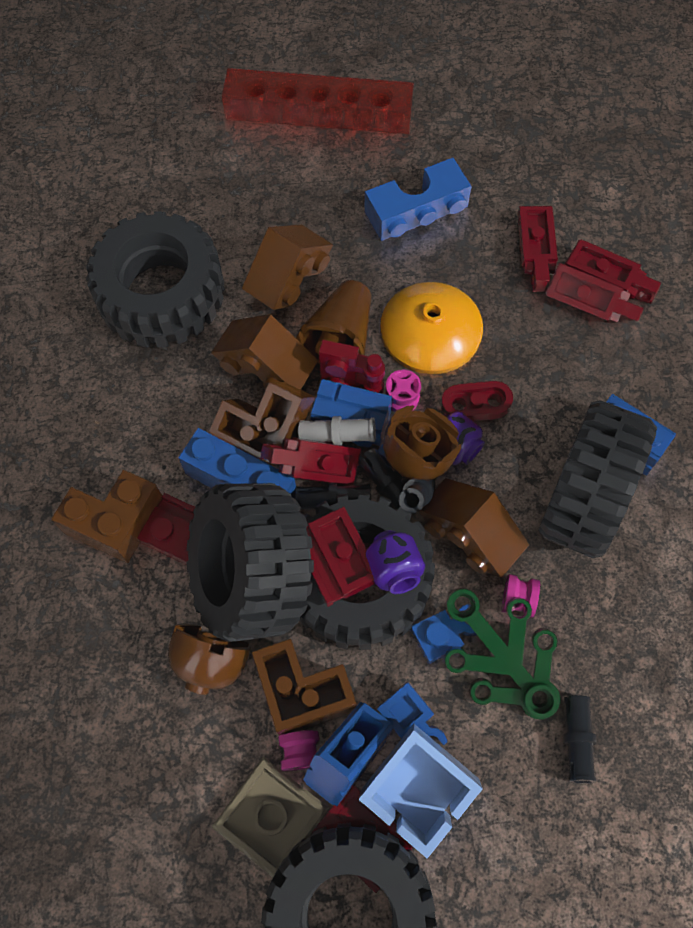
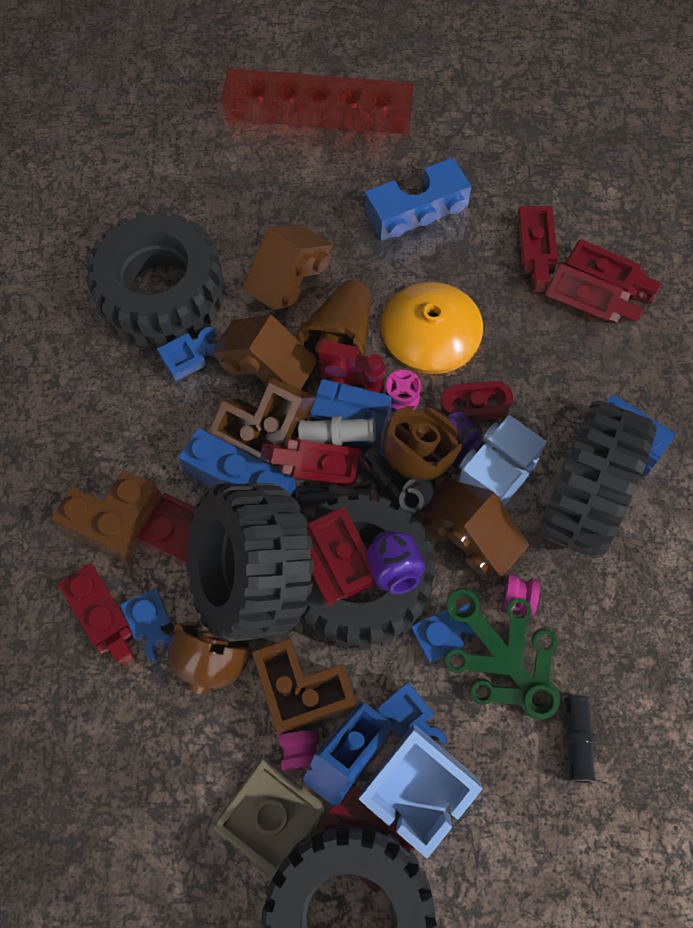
none -> dark red hinge [57,563,136,667]
none -> blue plate [120,588,173,663]
none -> blue plate [157,326,218,382]
none -> light blue piece [456,415,547,507]

